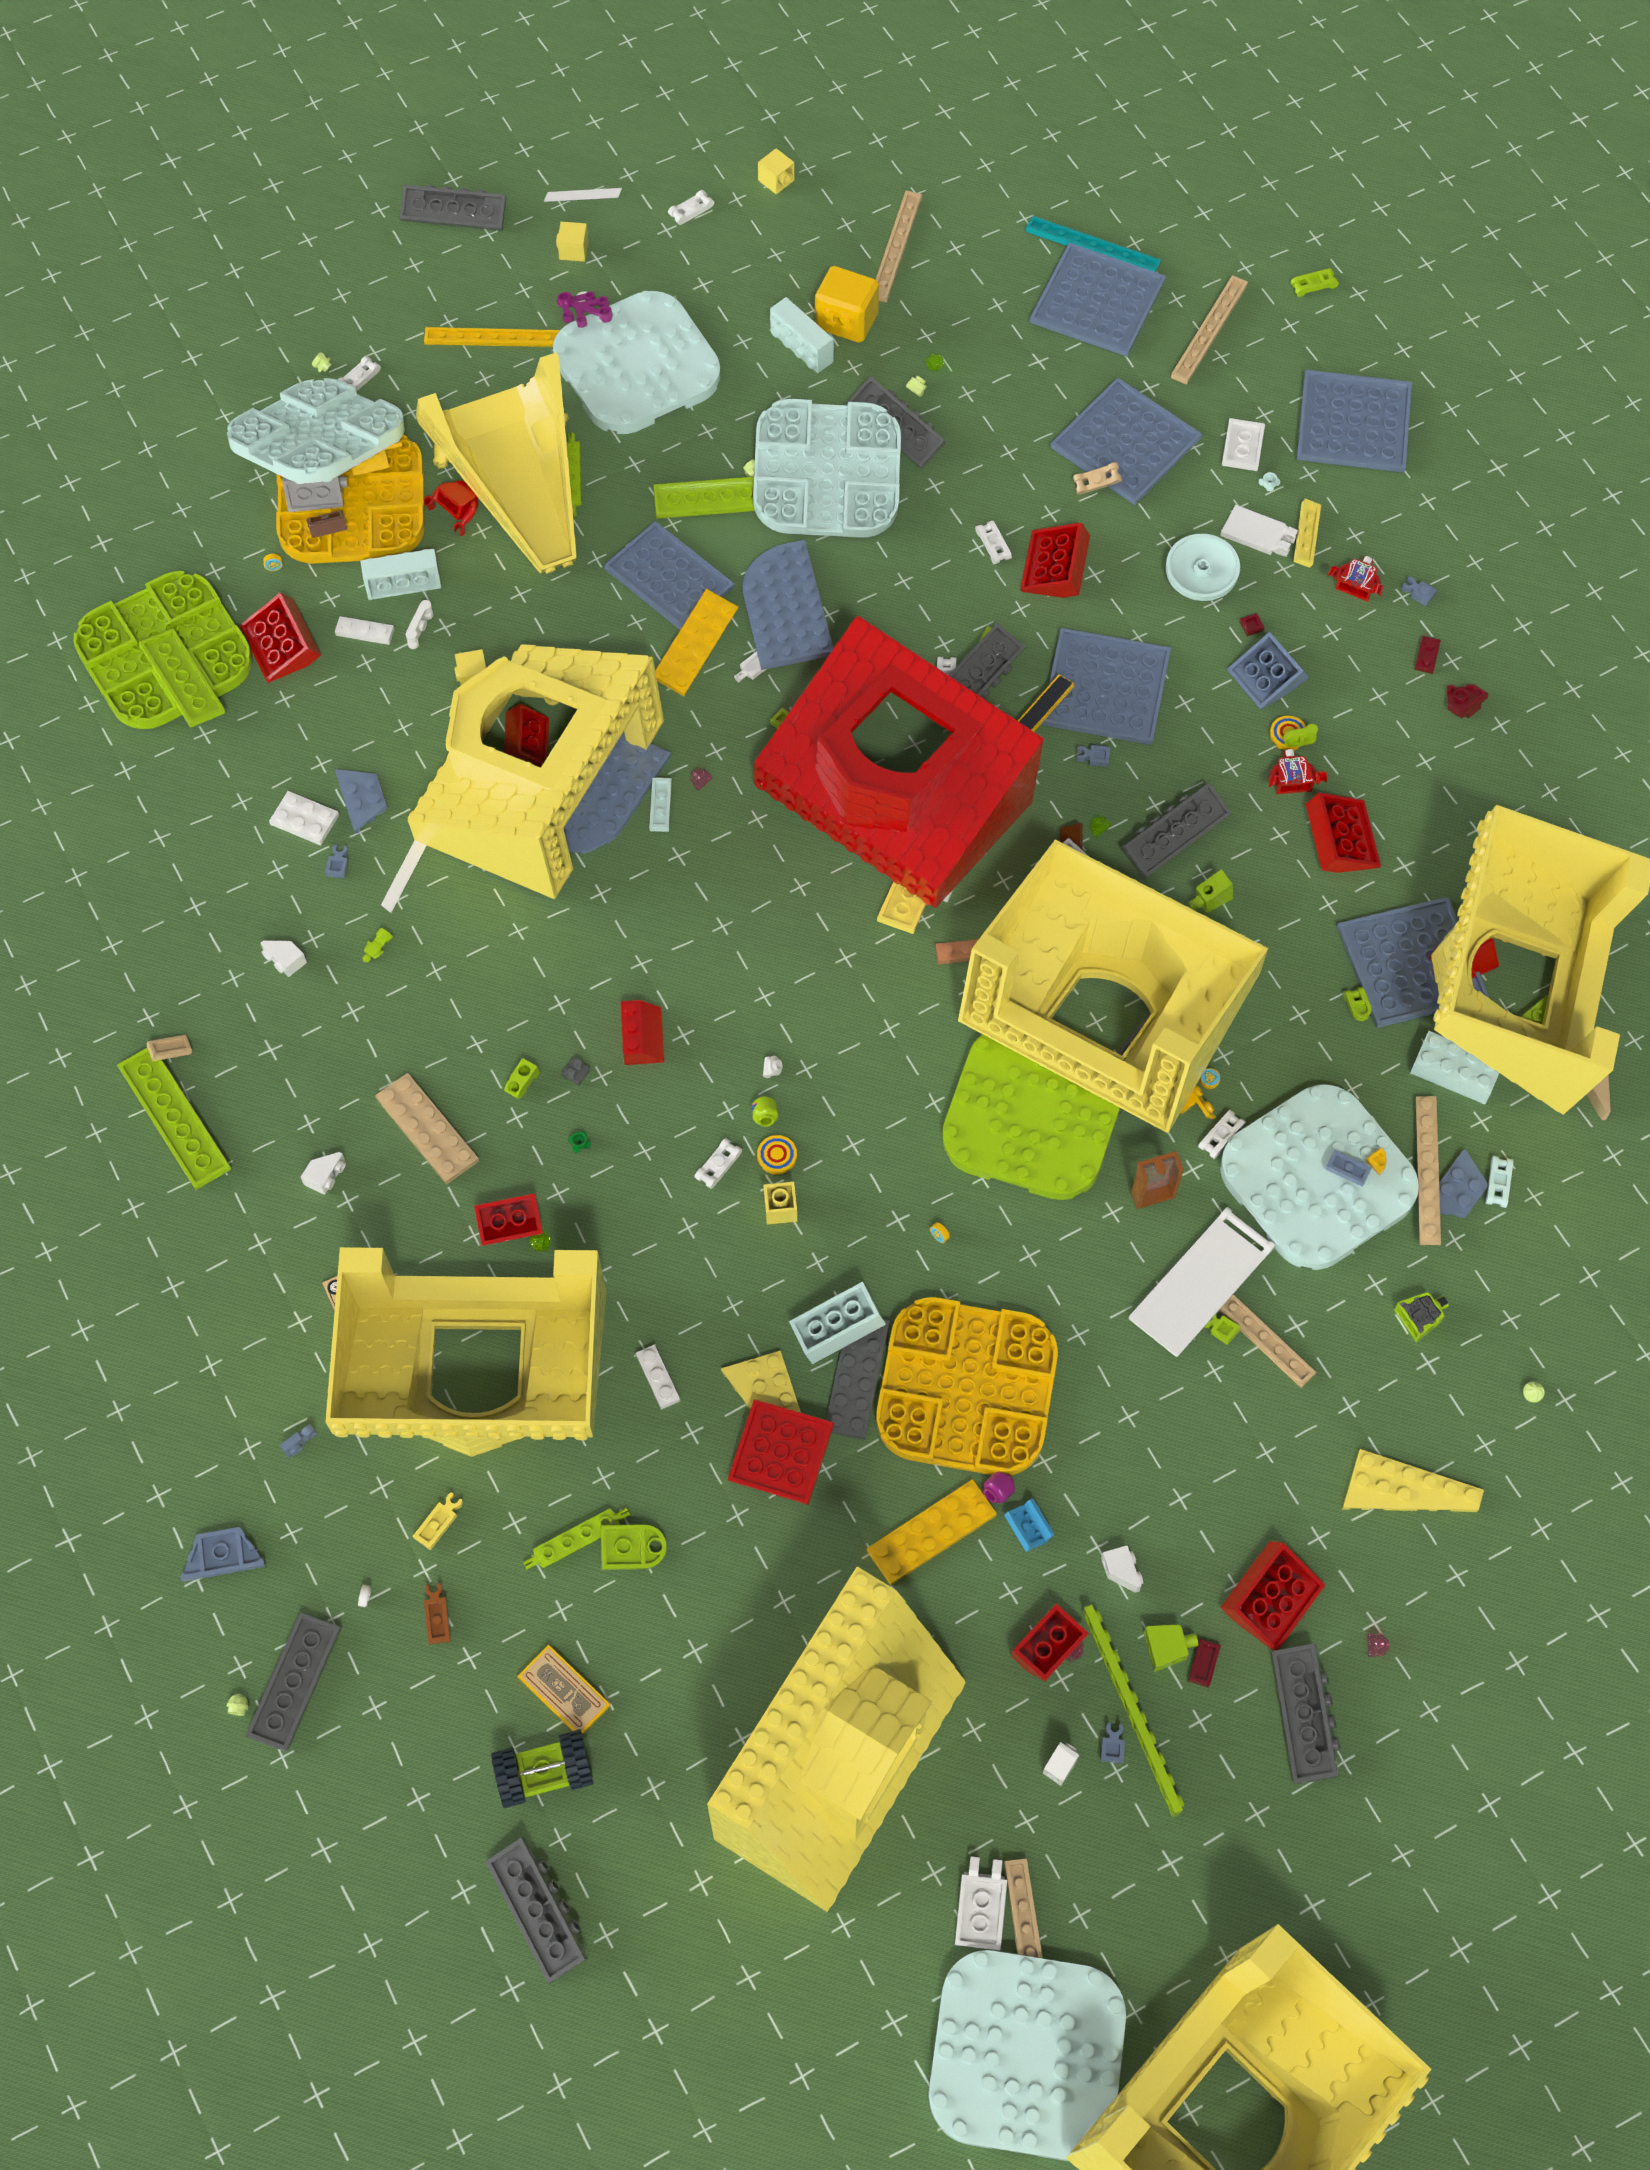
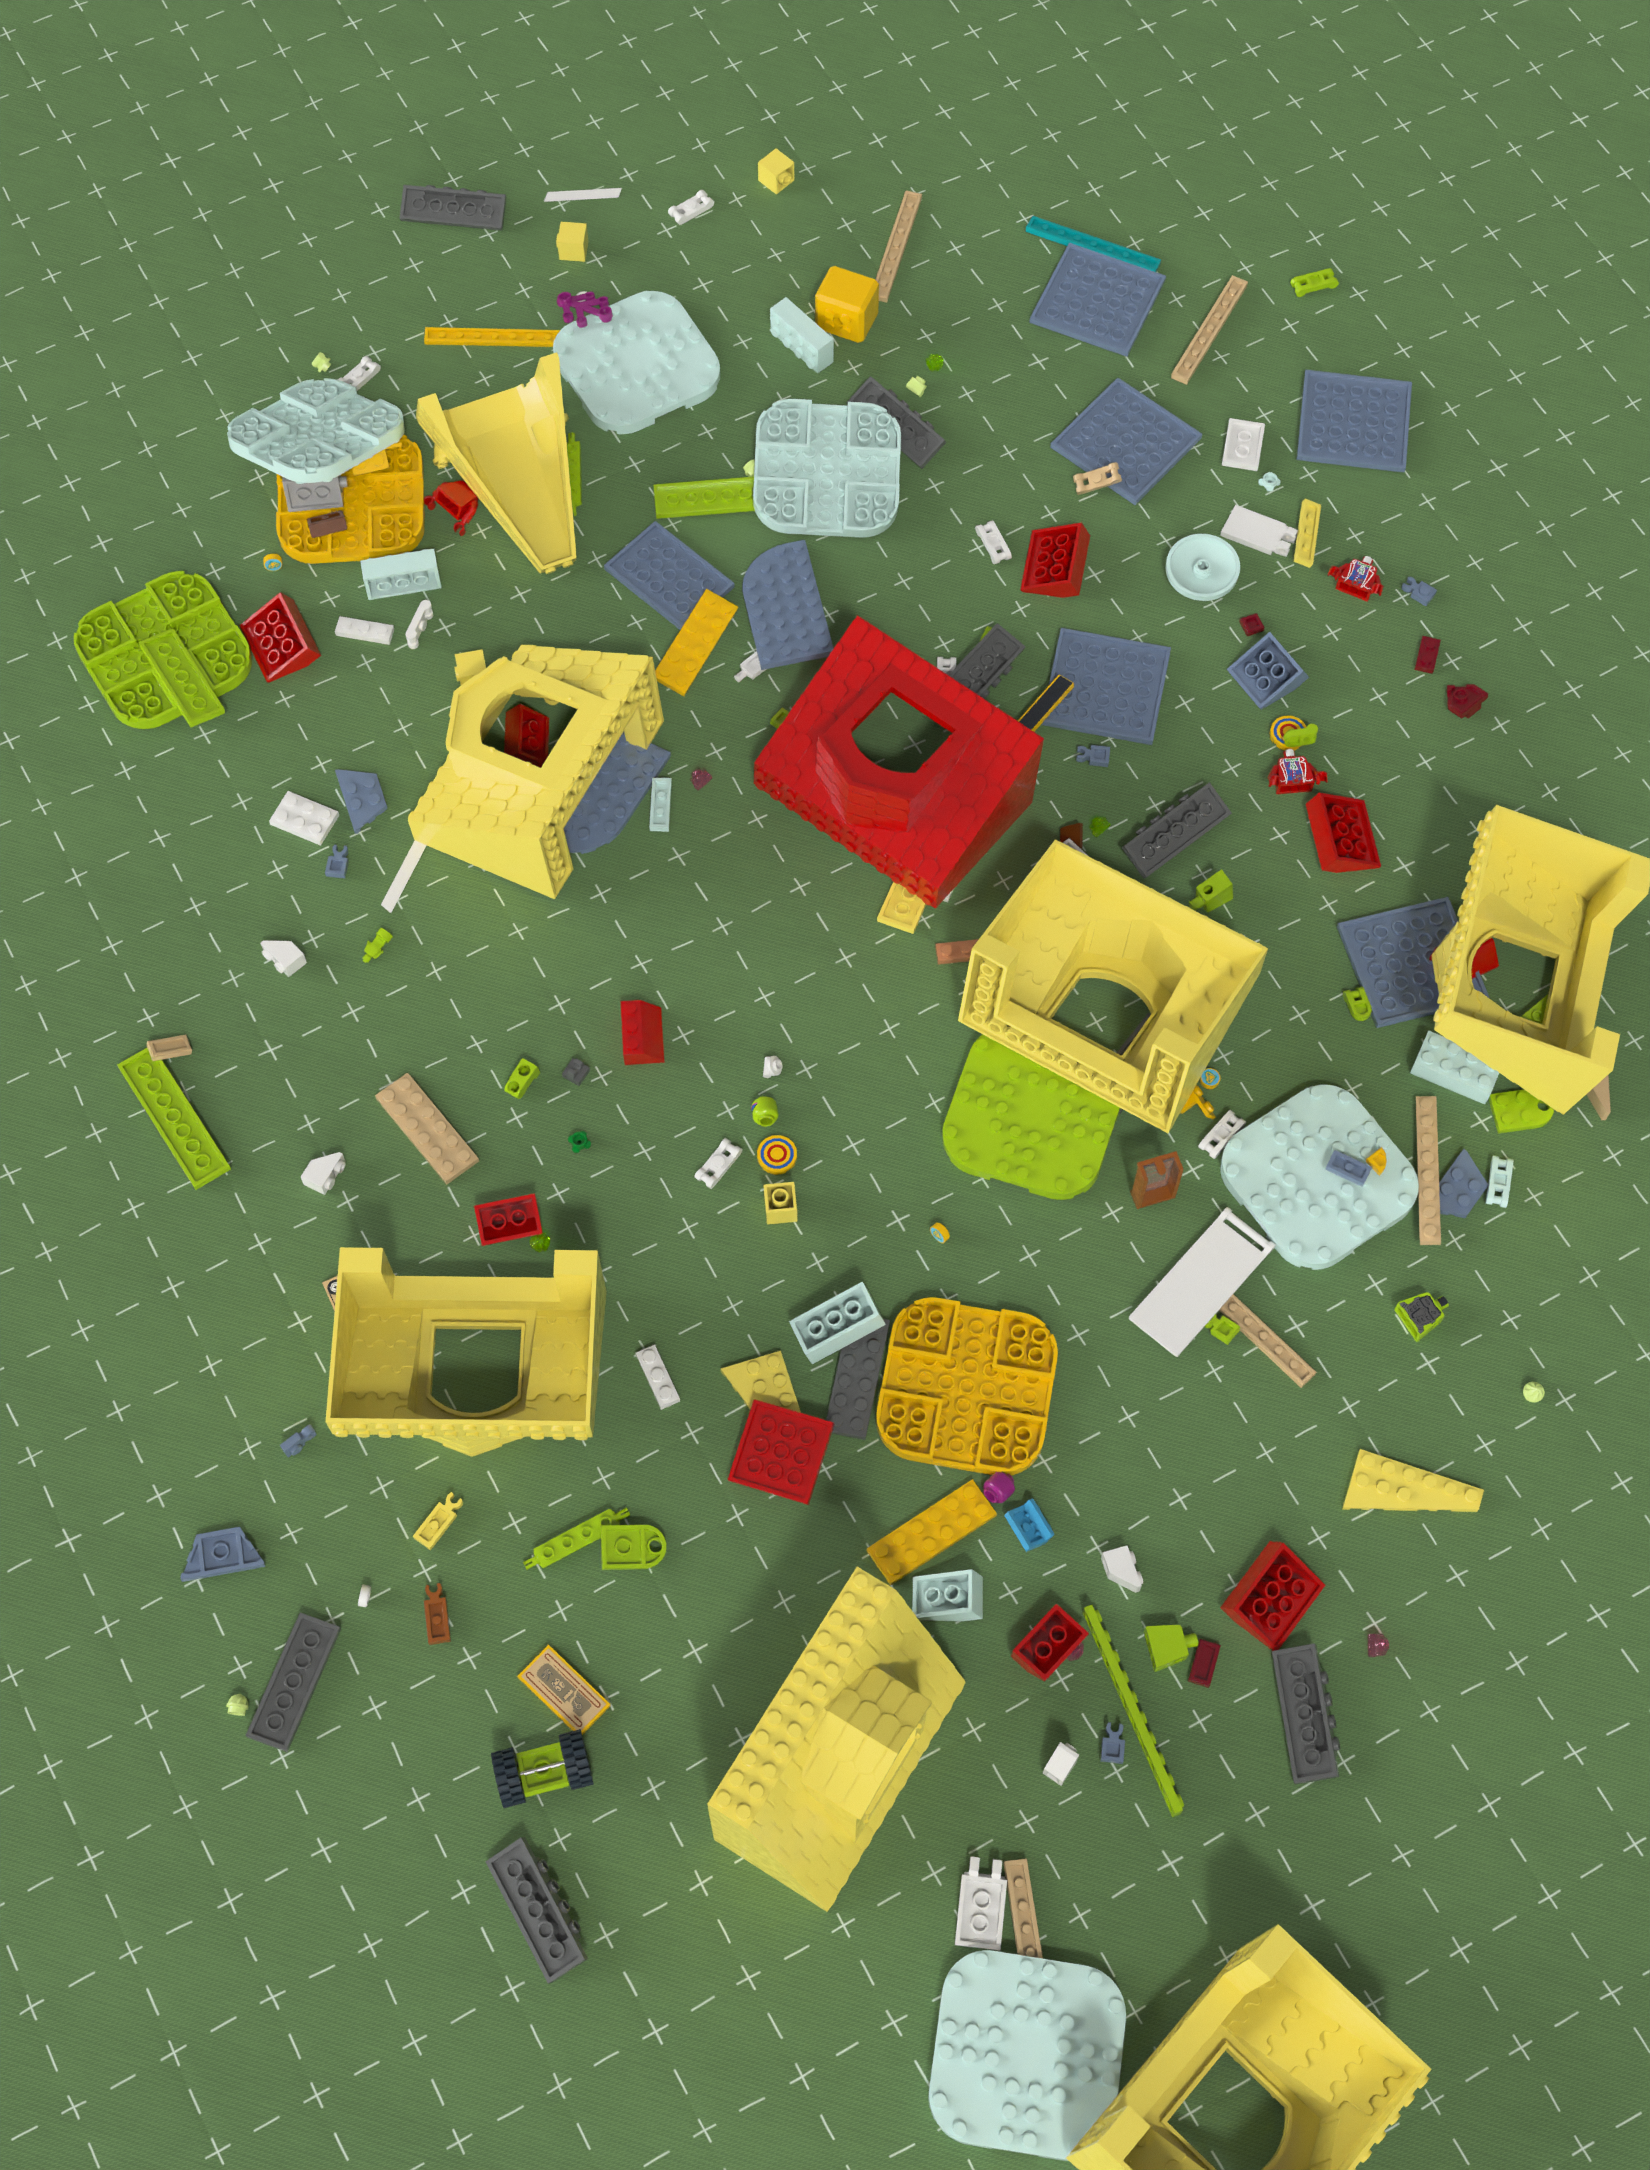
none -> light aqua slope [912,1569,983,1621]
none -> lime plate [1488,1089,1554,1134]

